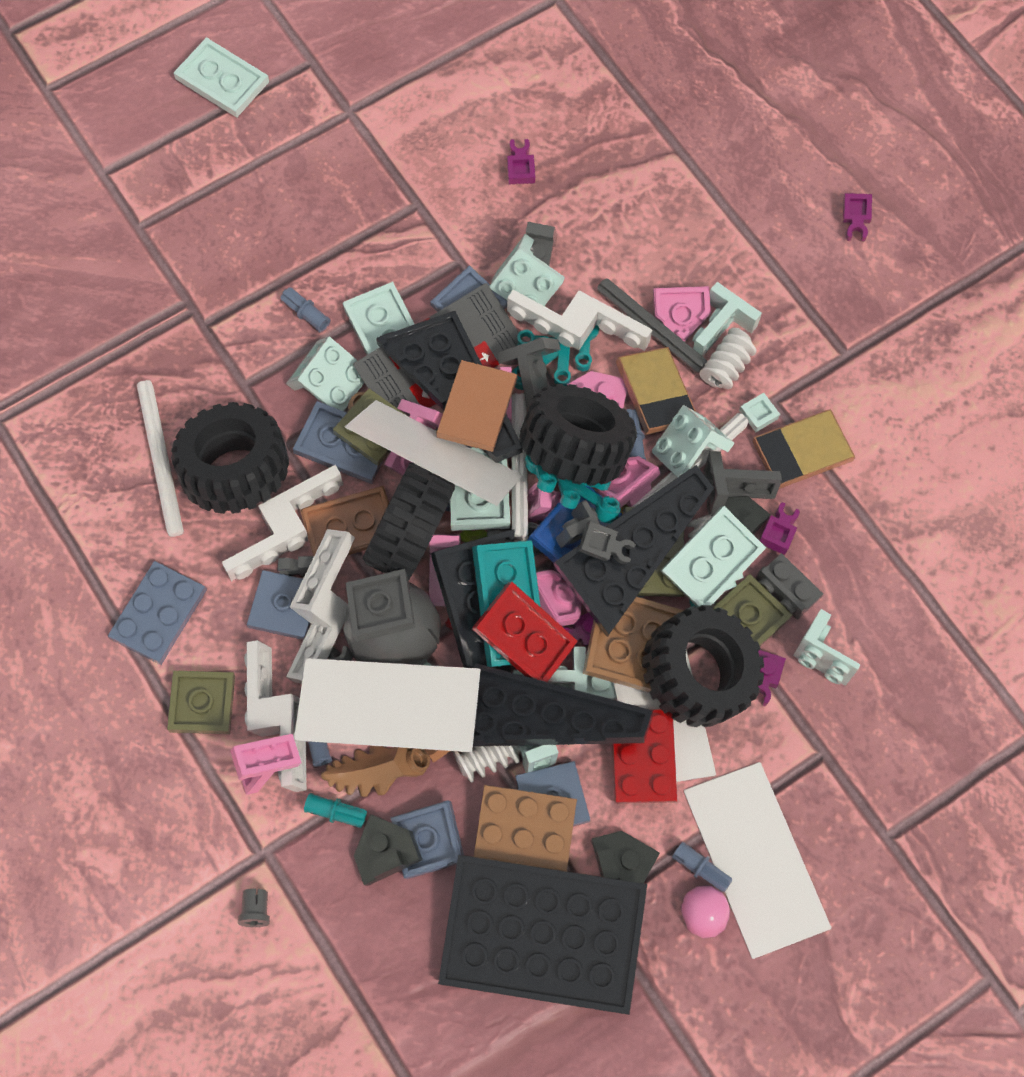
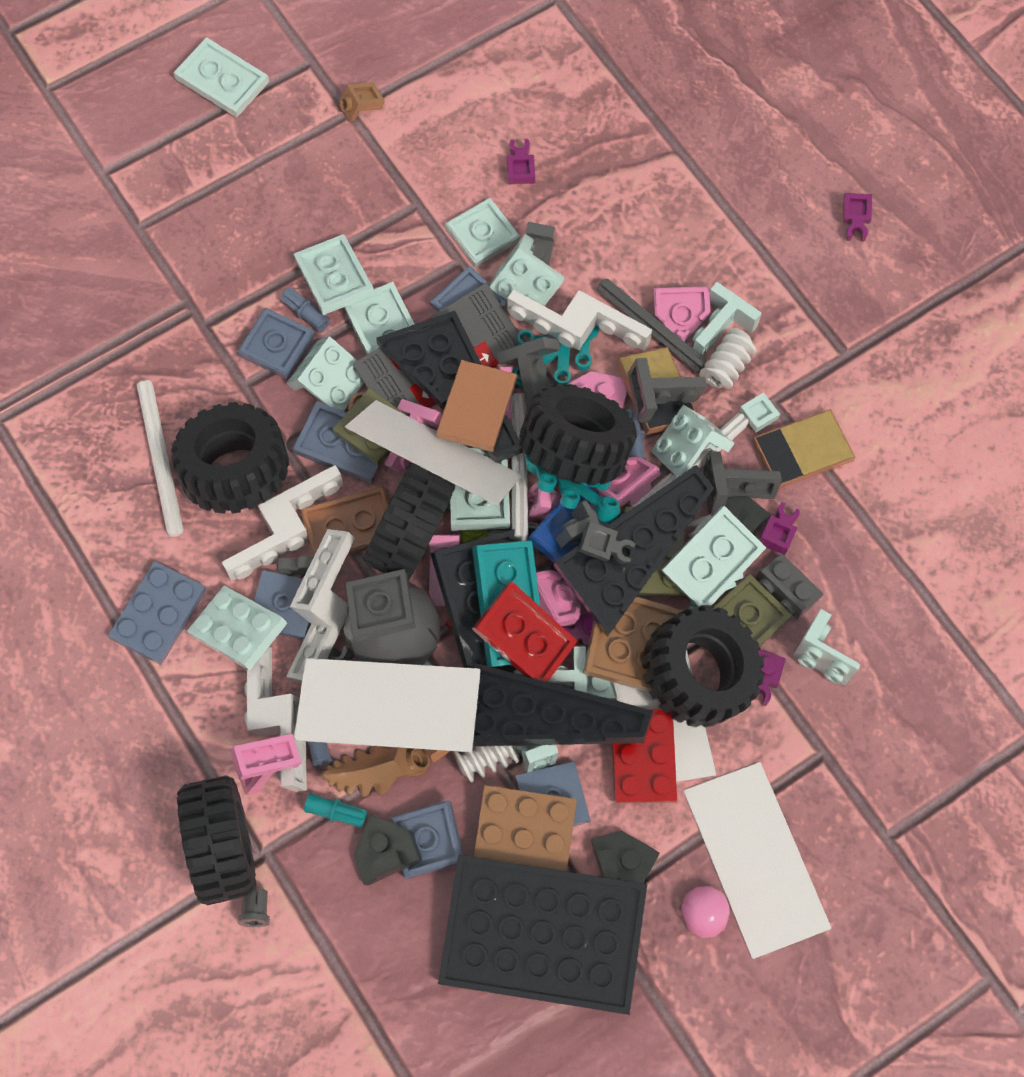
olive plate [167,671,235,734] -> none
sand blue axle [672,841,732,892] -> none
none -> black tyre [177,775,256,906]
none -> light aqua plate [187,586,287,671]
none -> sand blue plate [237,308,315,379]
none -> light aqua plate [294,234,375,315]
none -> medium nougat bracket [339,82,385,122]
none -> light aqua tile [445,198,520,268]
none -> dark grey bracket [628,358,707,422]

